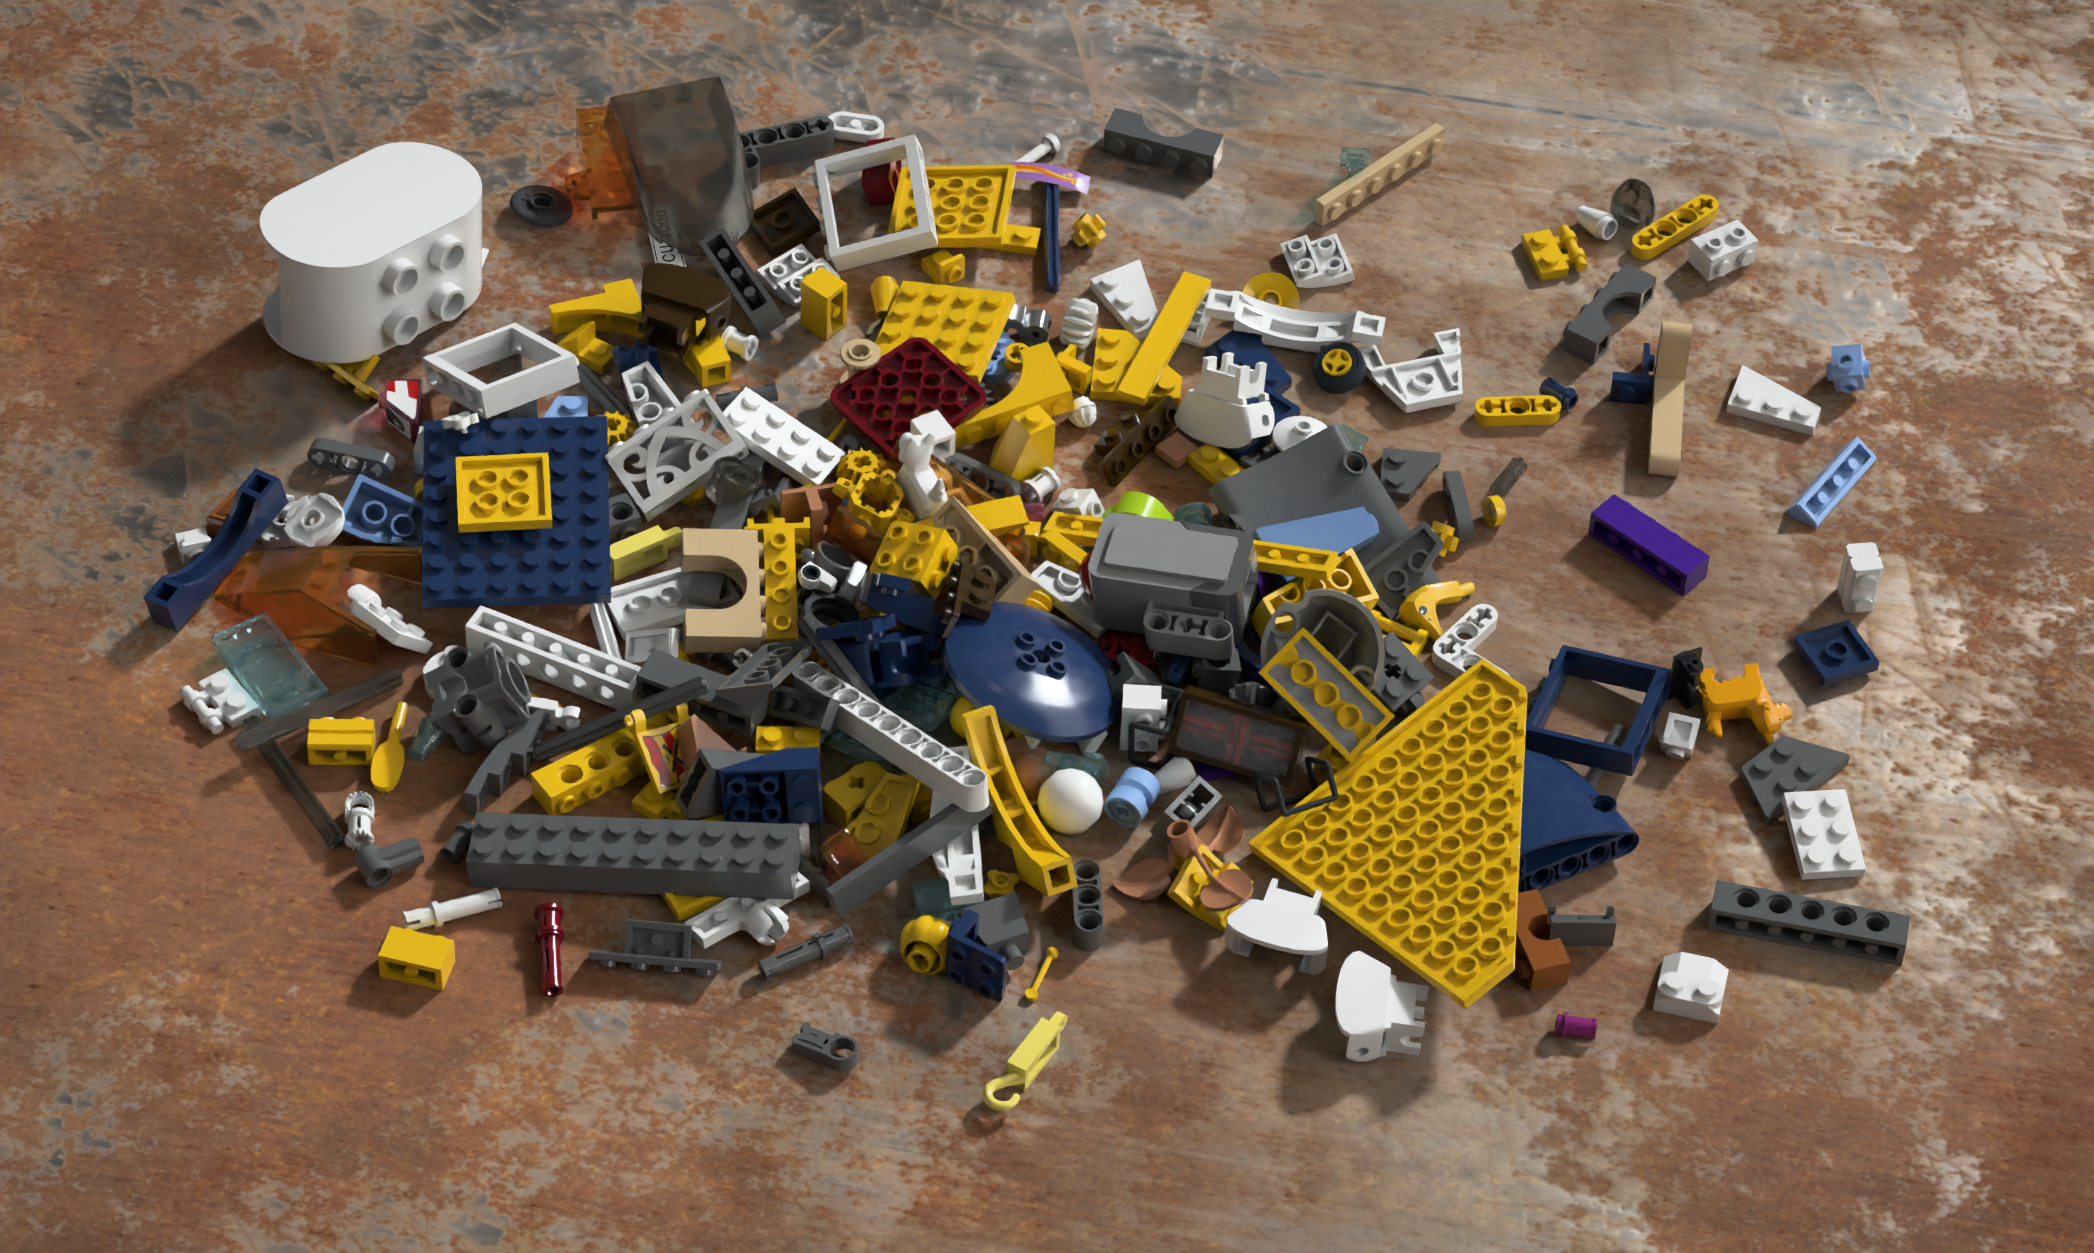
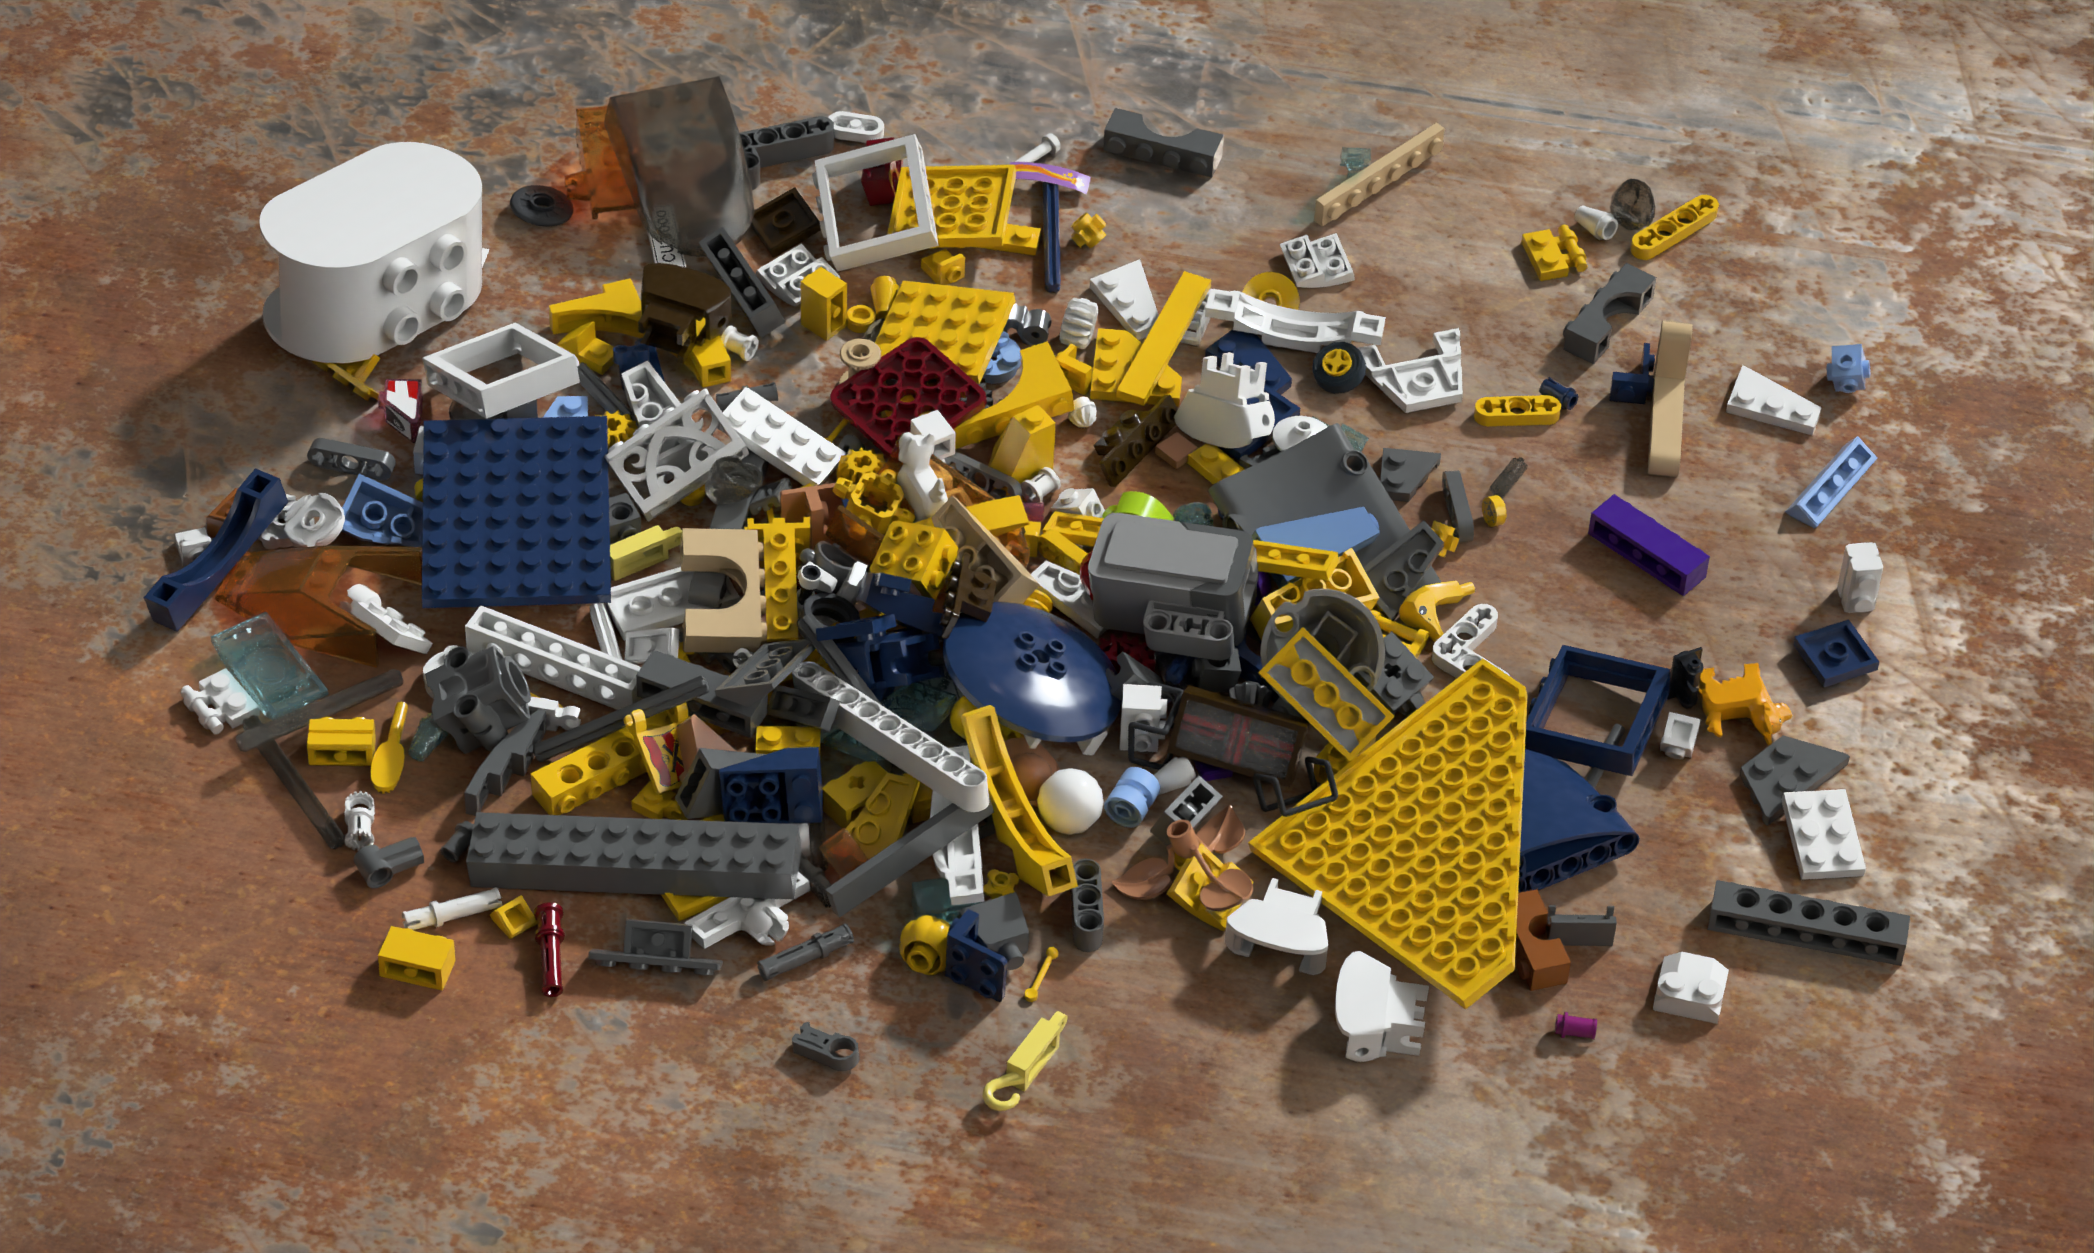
white piece [441,411,479,434] -> none
yellow plate [456,452,552,533] -> none
yellow bush [1004,343,1028,373] -> none
clear light blue wing [1045,751,1112,780] -> none
white brick [1687,220,1758,281] -> none
none -> yellow slope [490,895,538,939]
none -> yellow tile [847,305,876,333]

